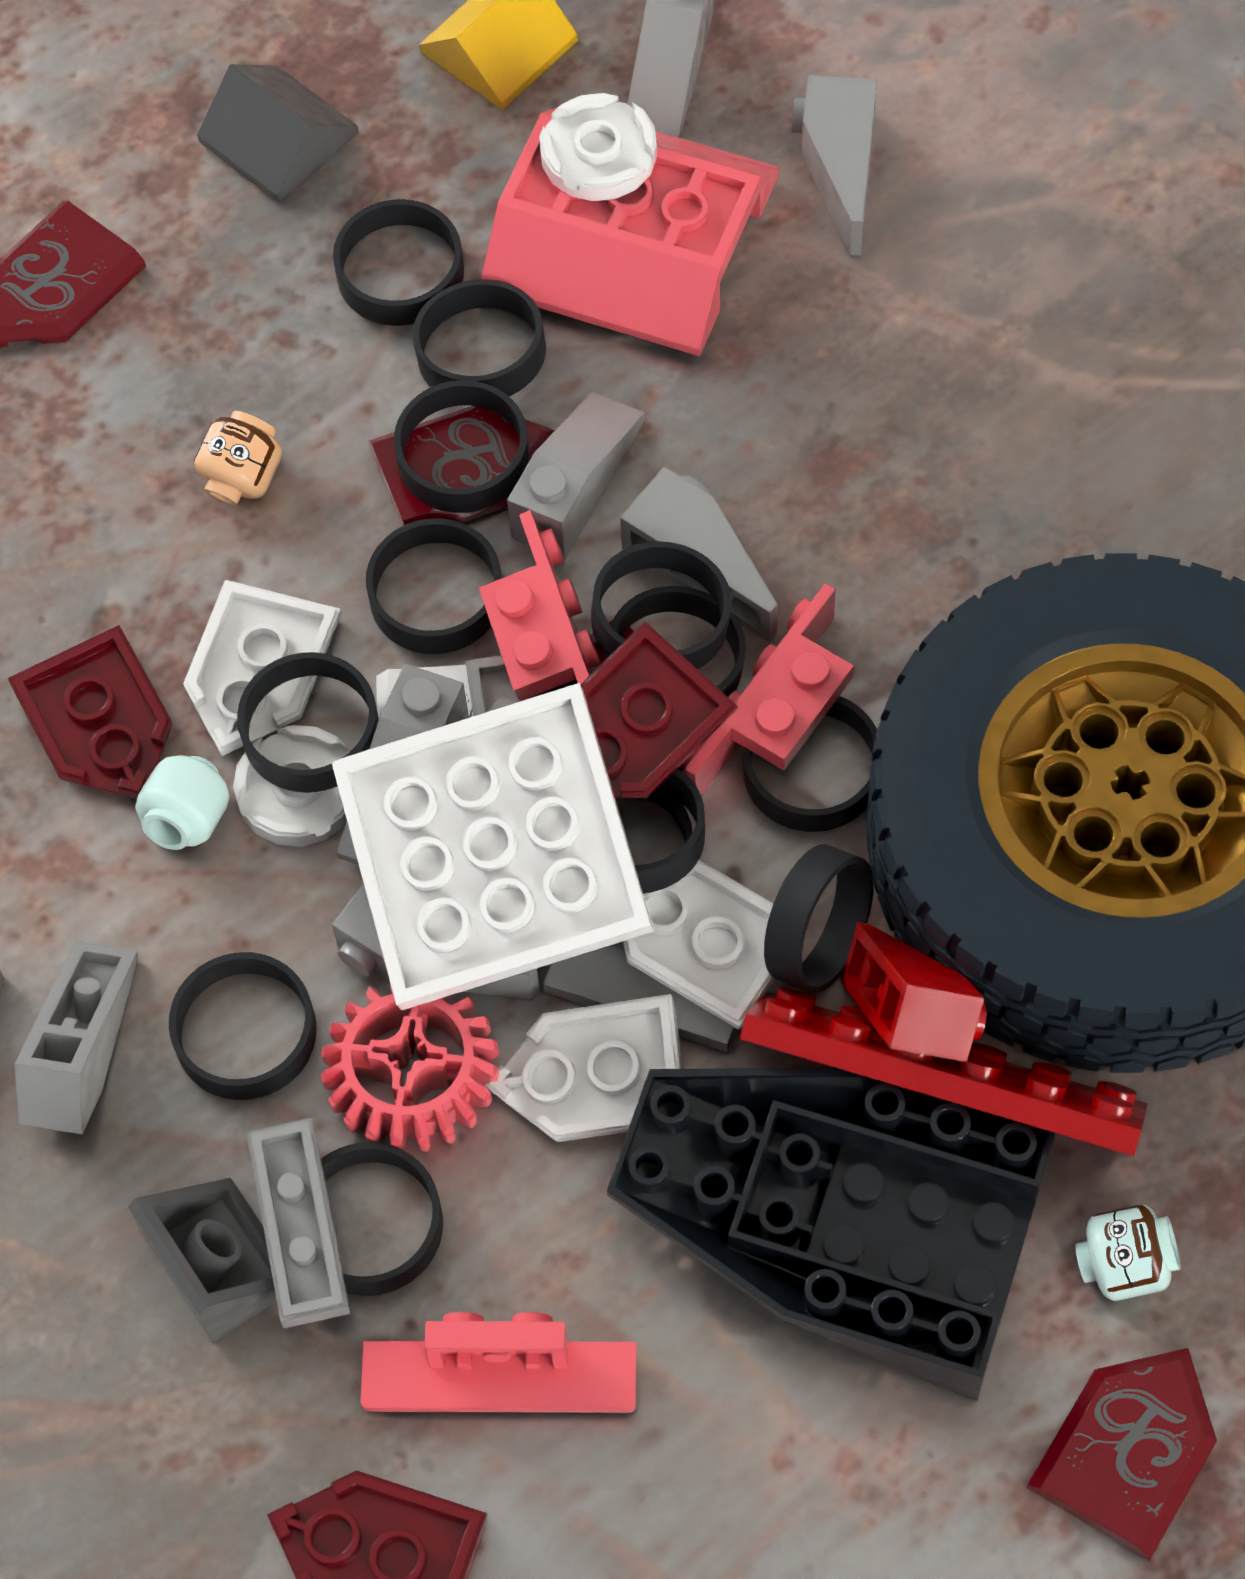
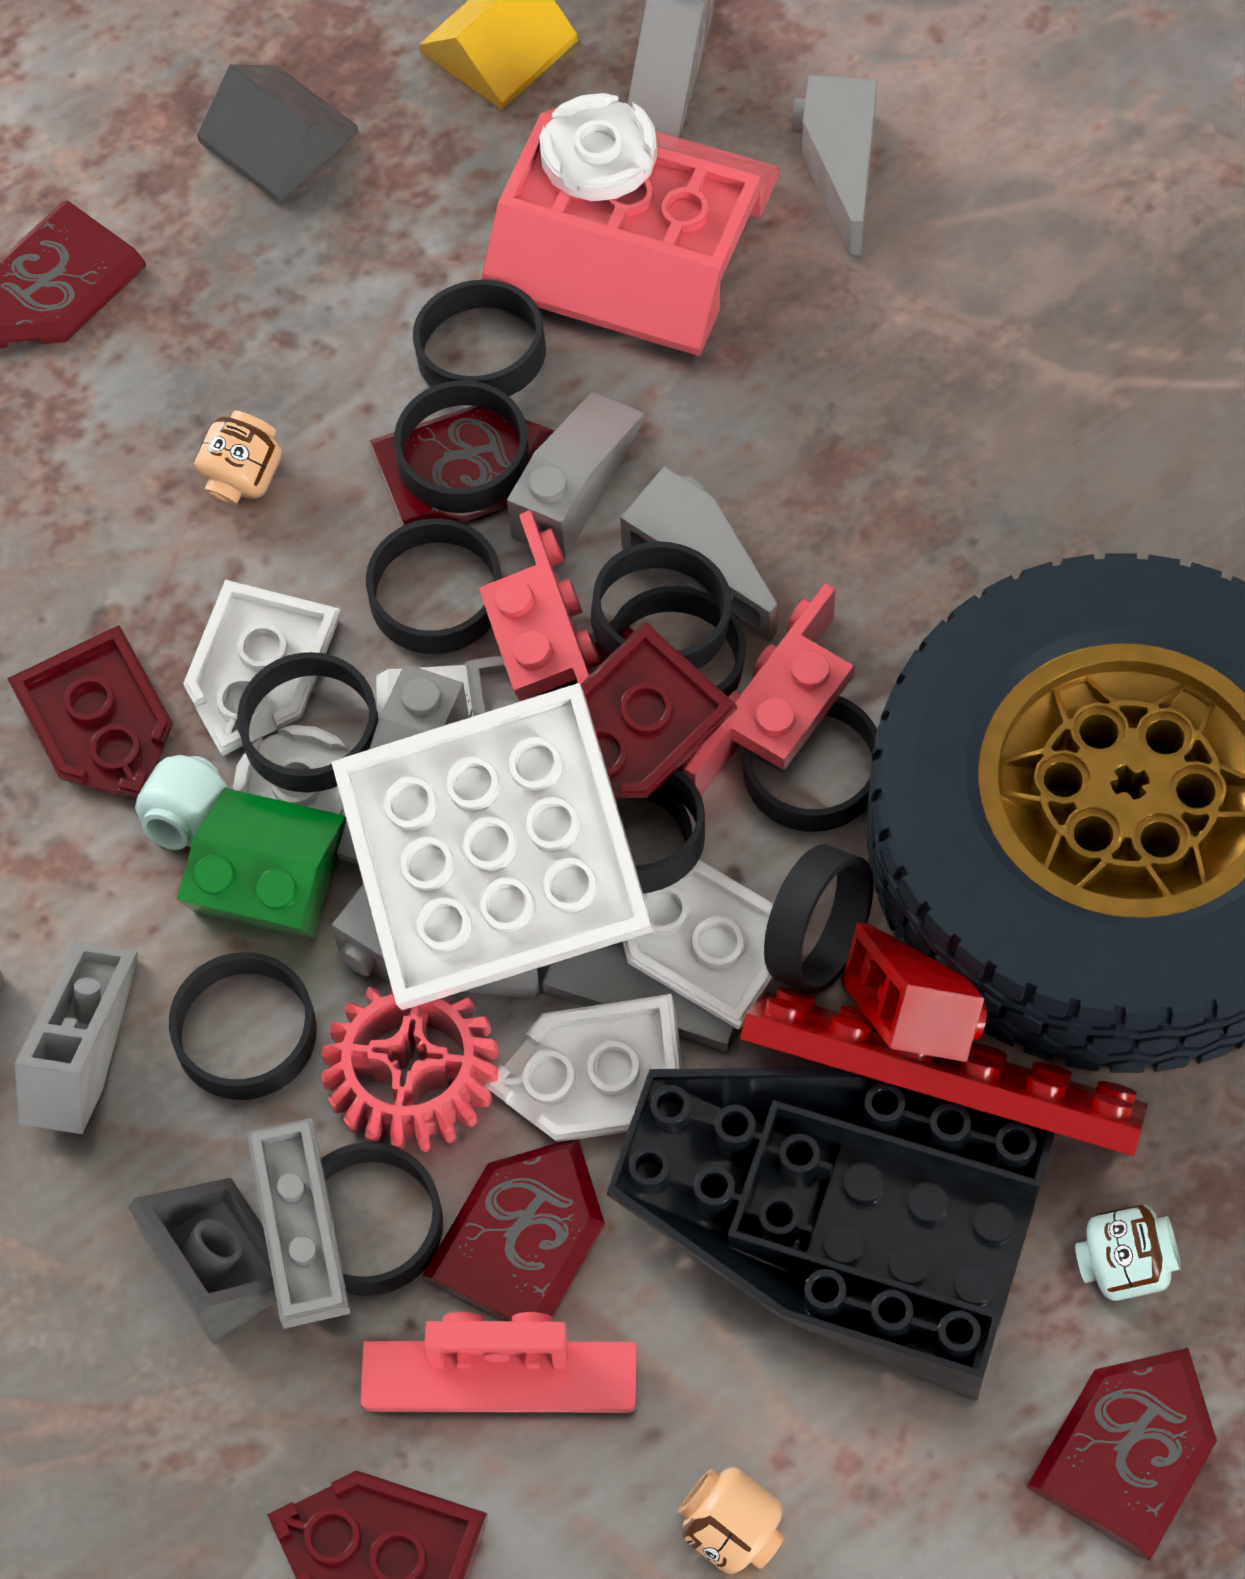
black tyre [333,199,464,326] -> none
none -> green slope [177,788,347,940]
none -> dark red tile [422,1139,605,1321]
none -> light nougat head [678,1467,785,1574]

